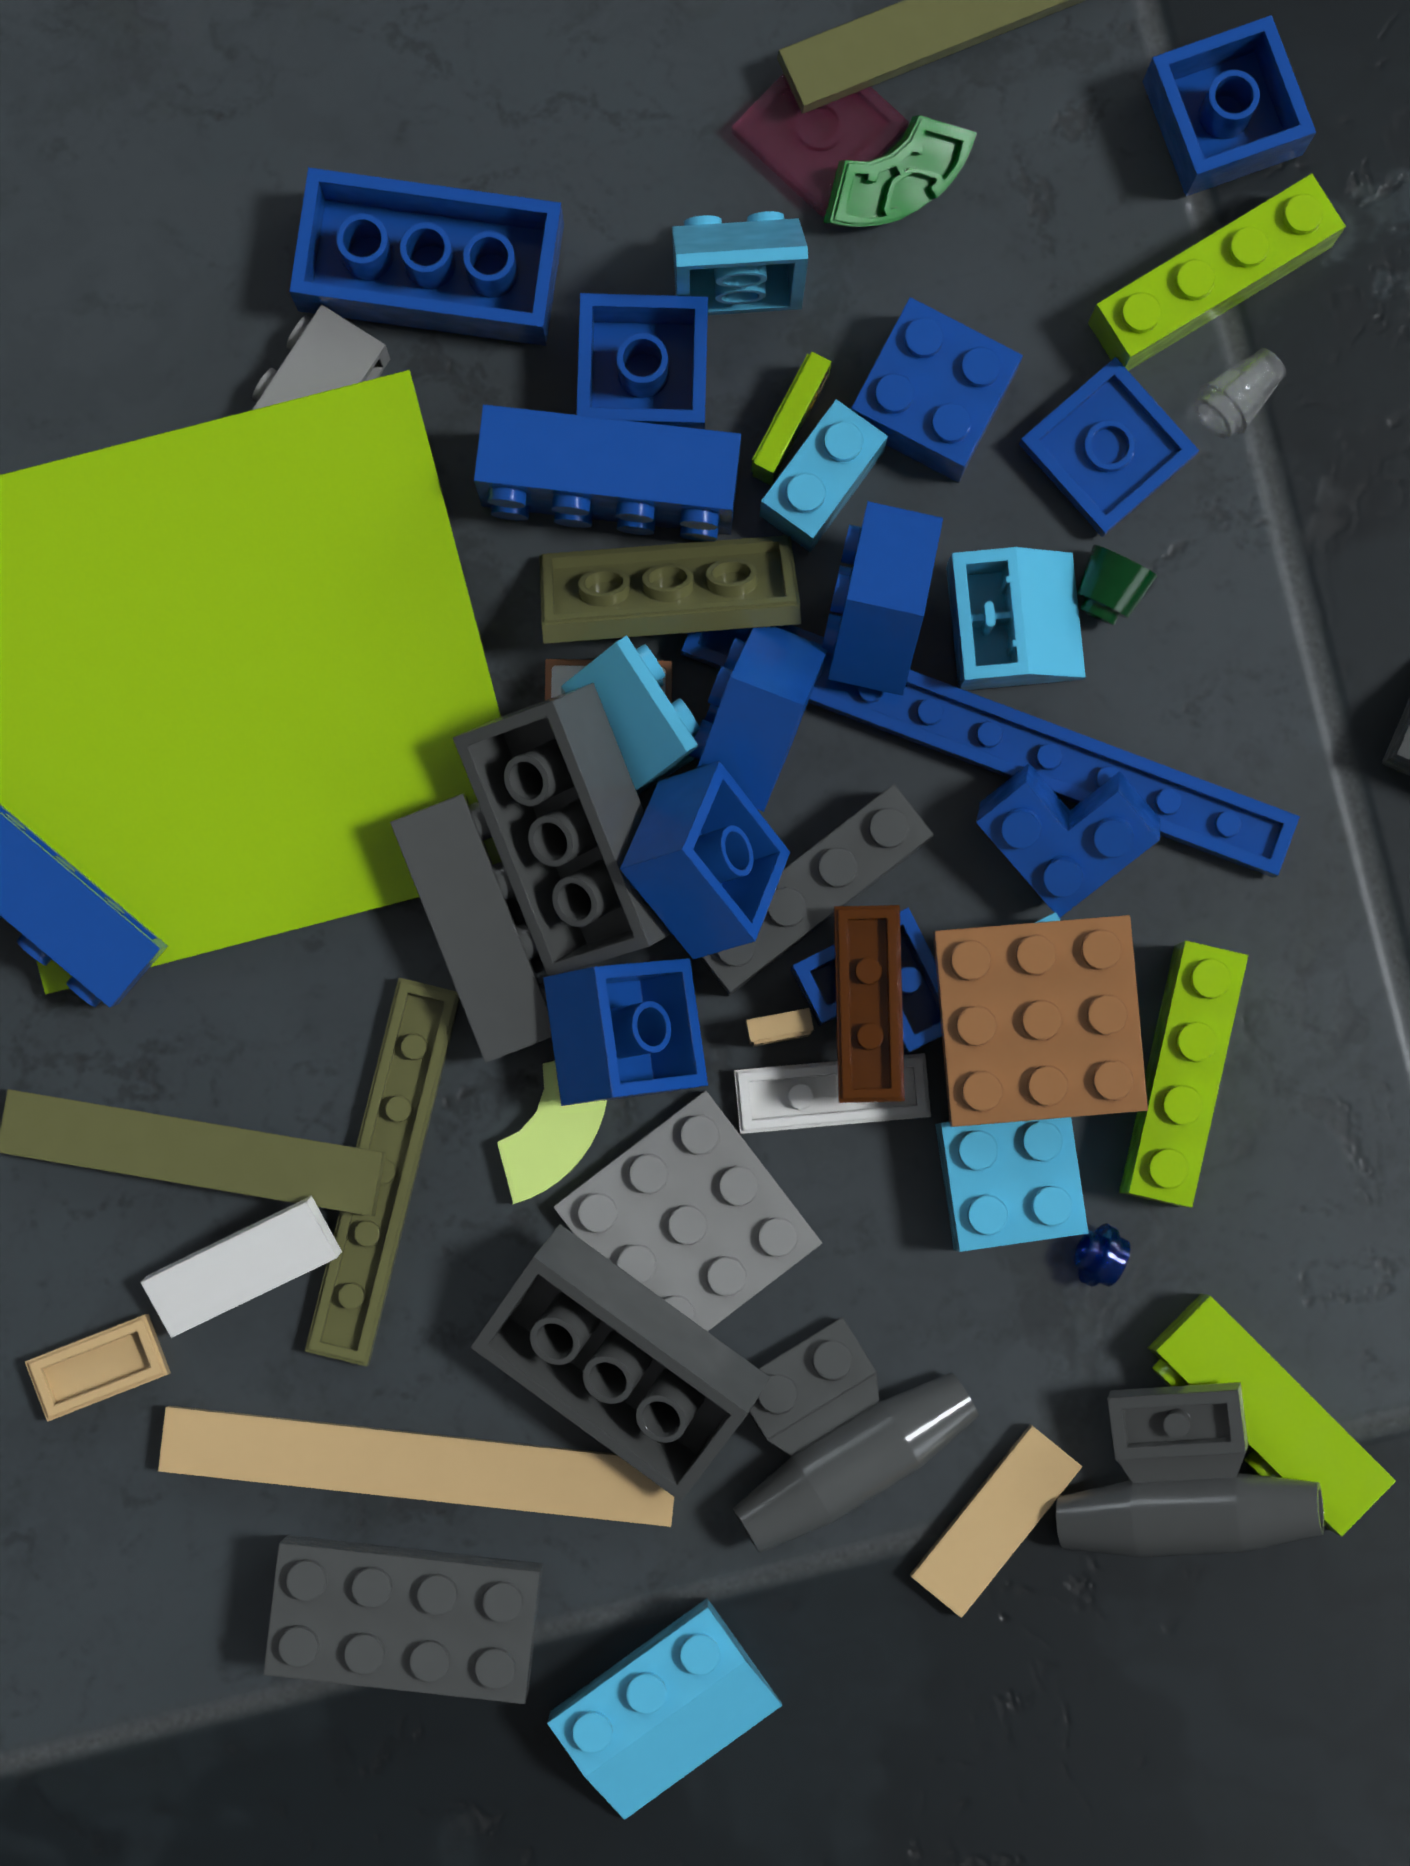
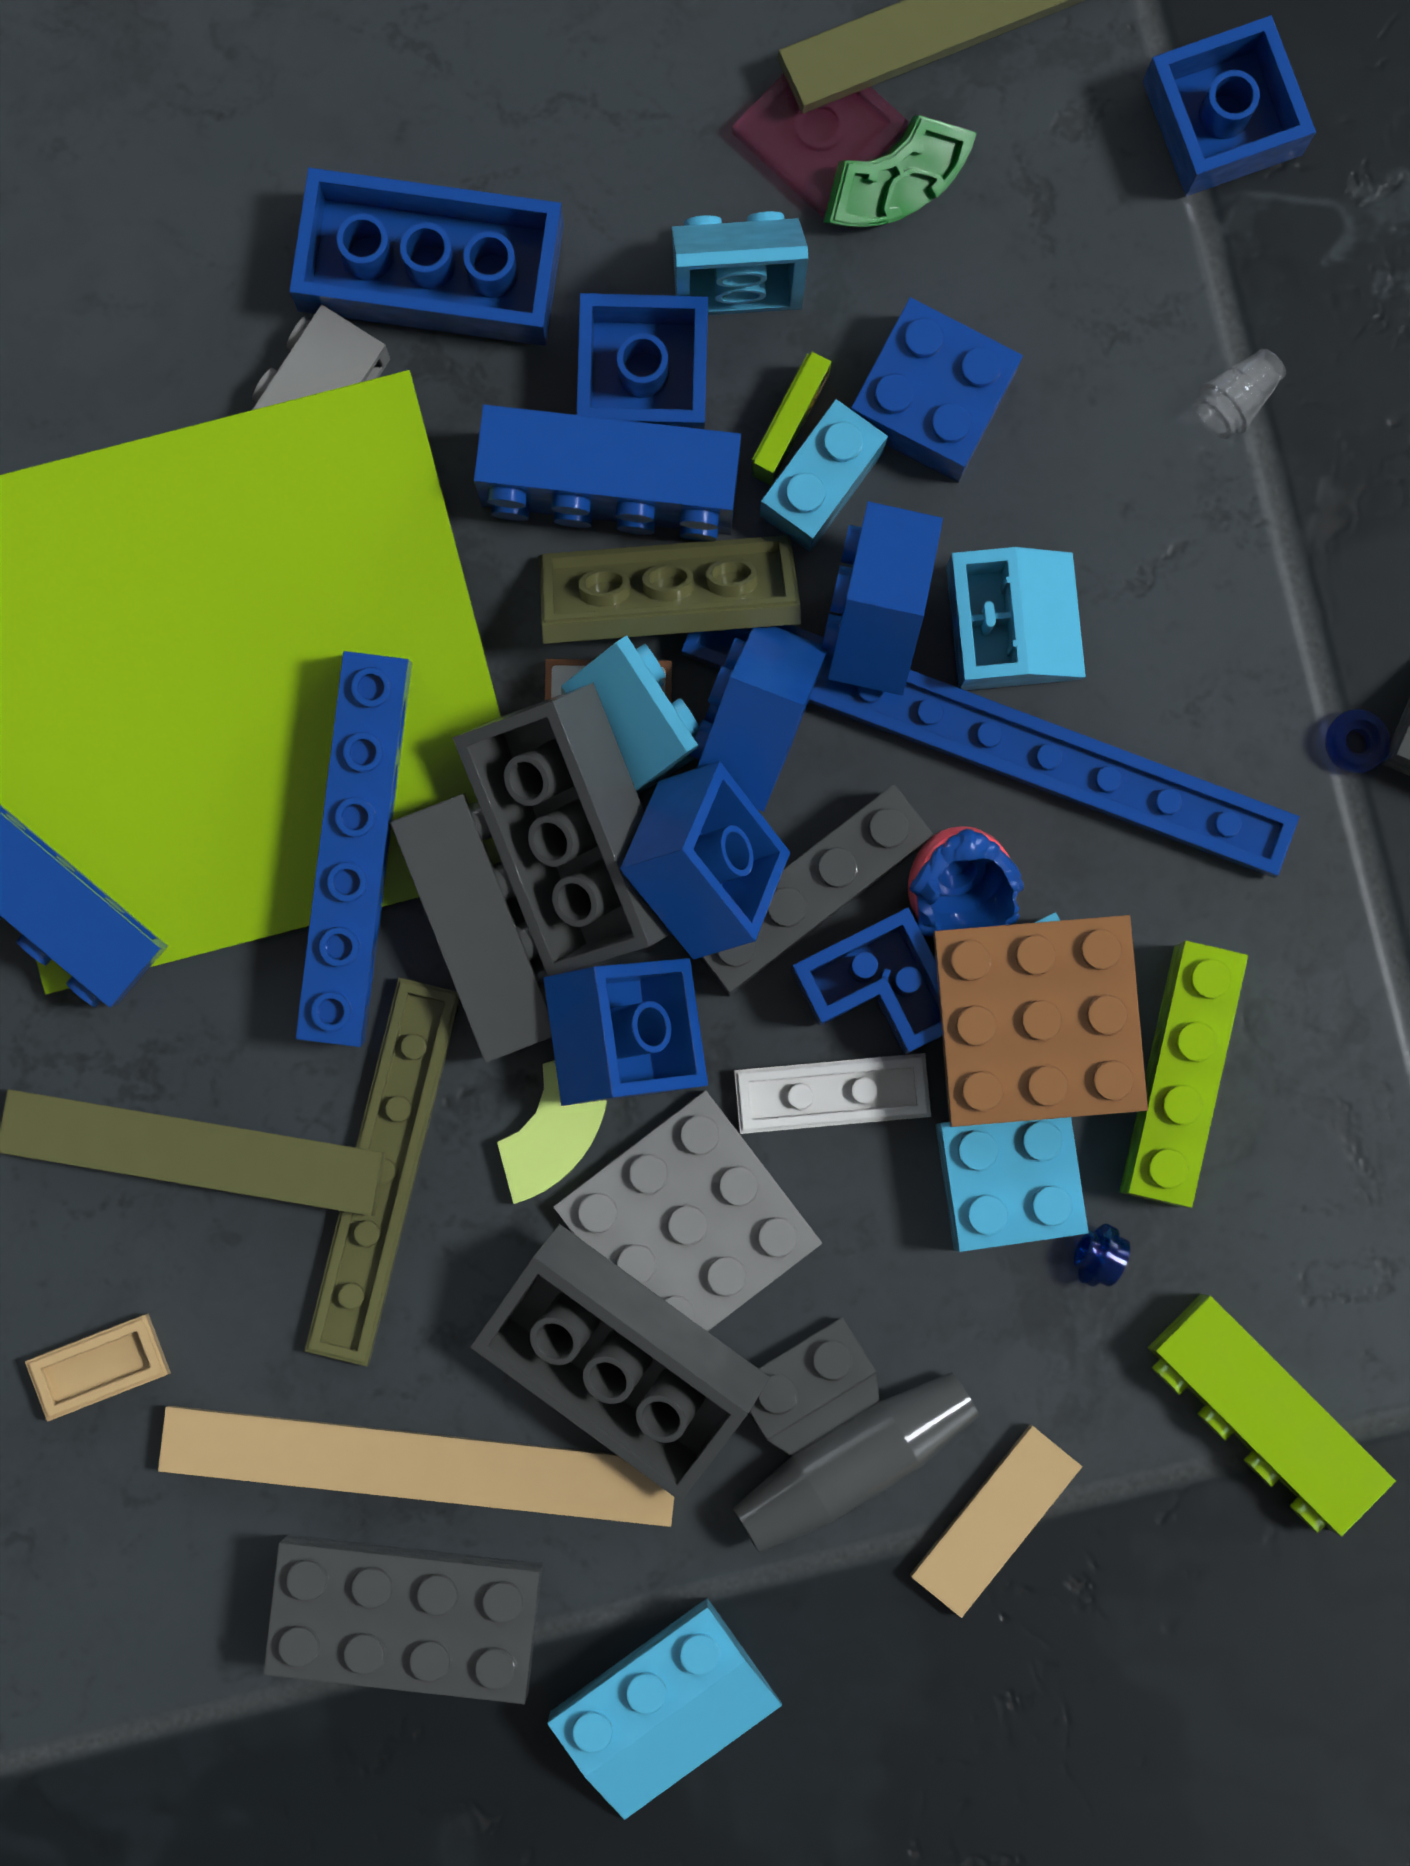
white tile [140,1195,342,1338] -> none
tan tile [745,1008,814,1047] -> none
reddish brown tile [834,905,905,1103] -> none
blue brick [976,763,1160,918] -> none
blue plate [1019,357,1200,537] -> none
dark grey plate [1056,1382,1324,1558] -> none
dark green hat [1077,545,1157,626] -> none
lime brick [1088,174,1346,371] -> none
none -> blue brick [296,651,412,1047]
none -> blue hair [908,826,1024,942]
none -> clear blue plate [1325,709,1390,773]

